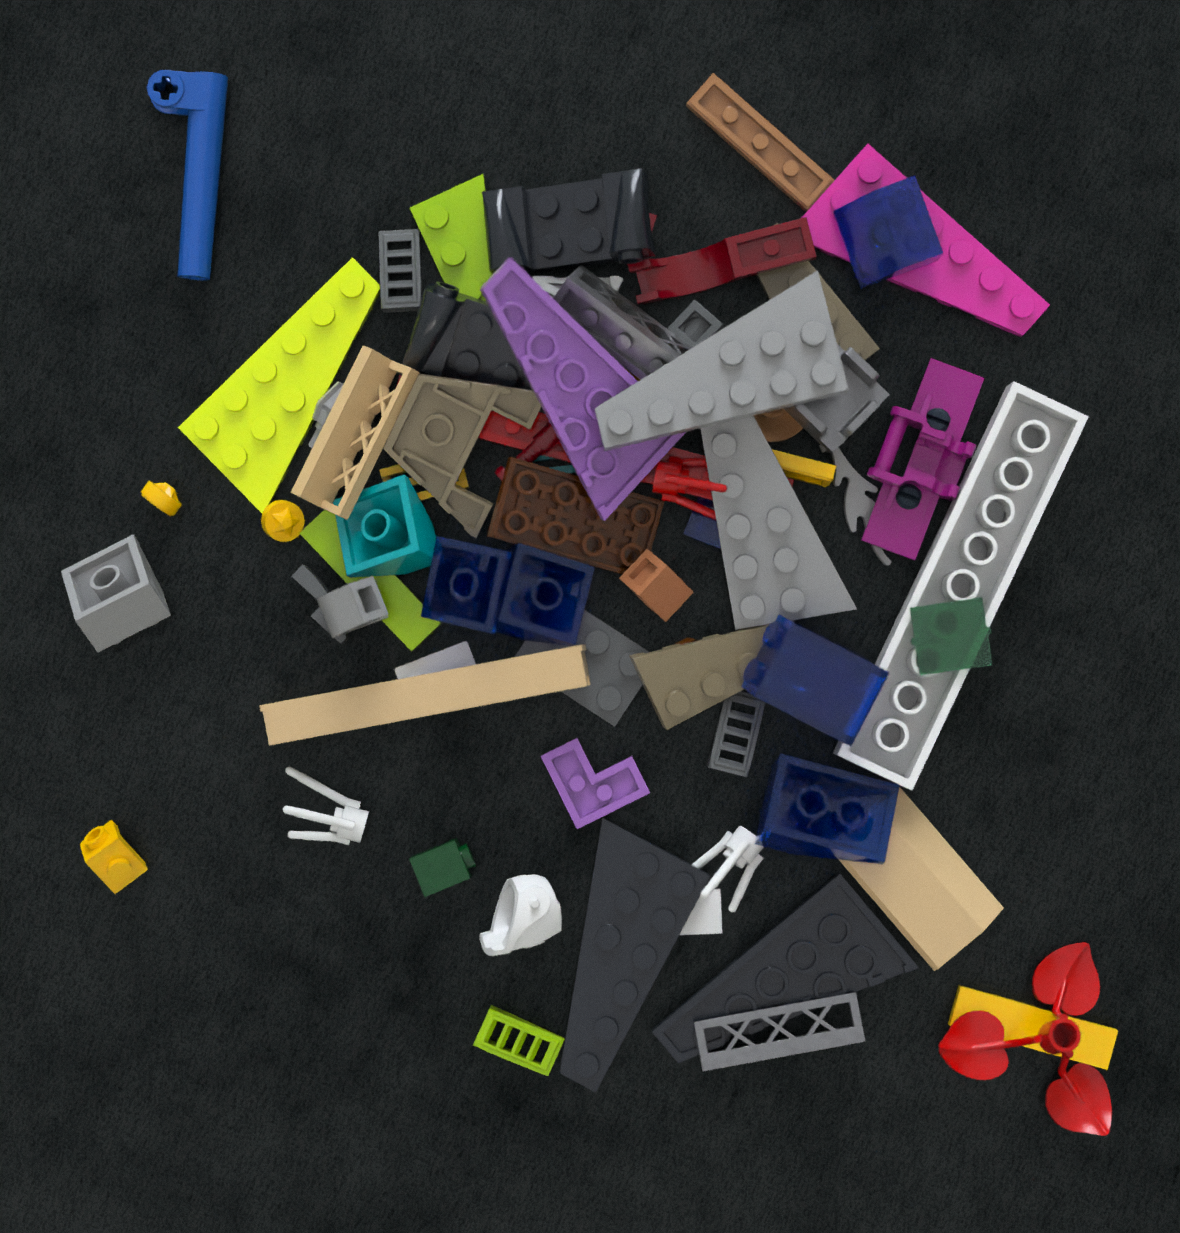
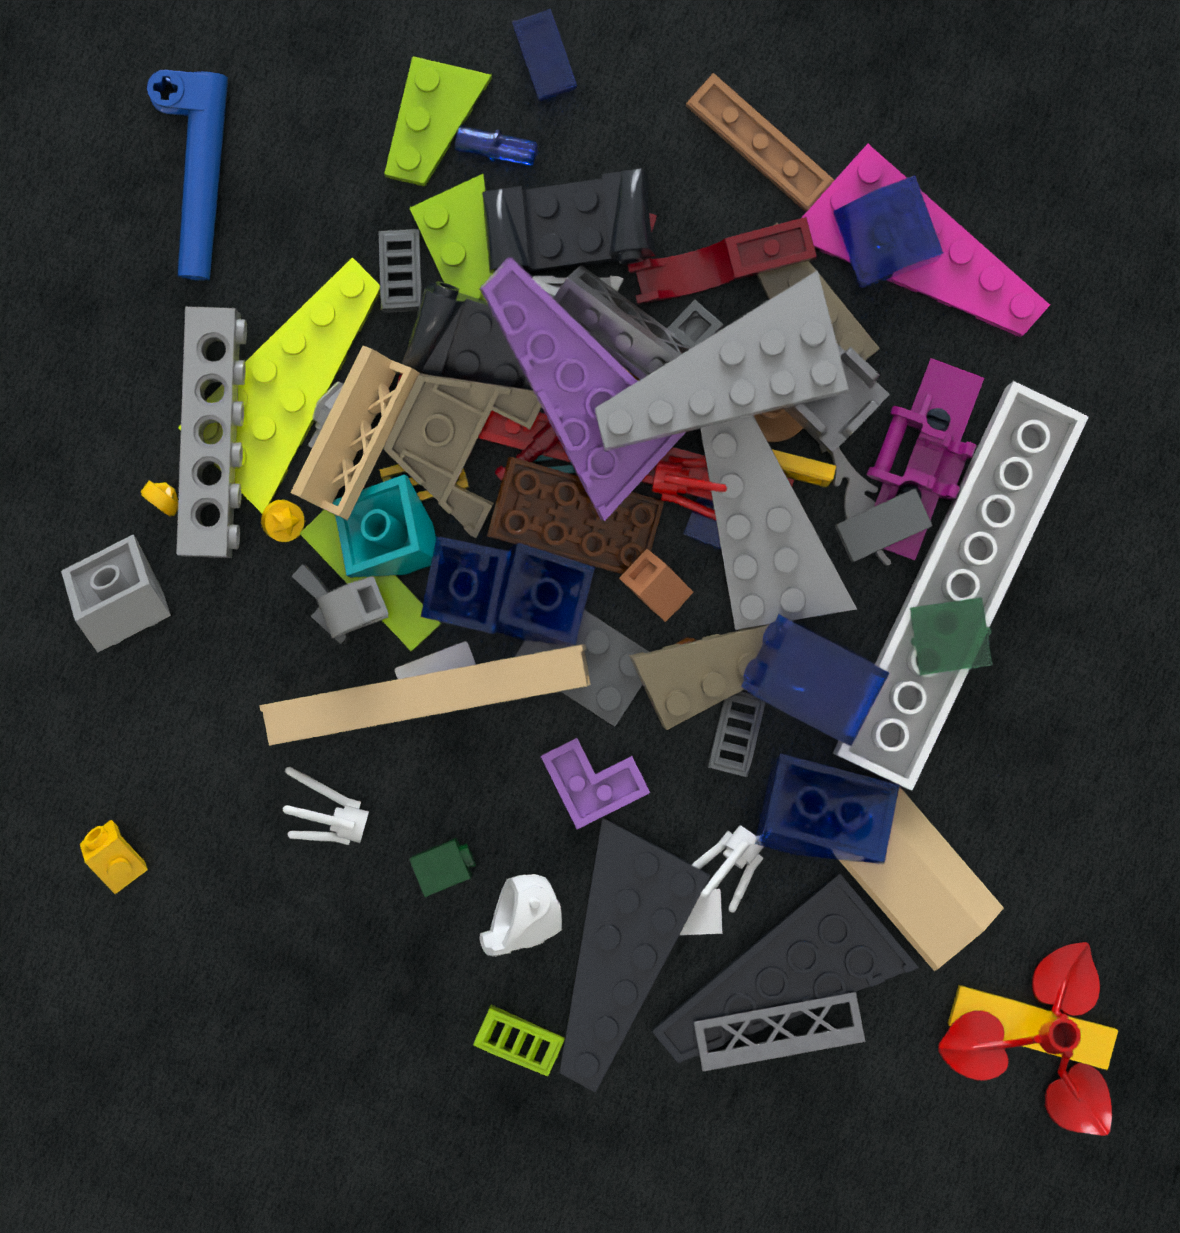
none -> light grey brick [177,307,247,558]
none -> lime wing [384,56,492,186]
none -> clear blue axle [455,125,538,165]
none -> clear blue plate [512,9,577,101]
none -> dark grey slope [835,489,932,563]

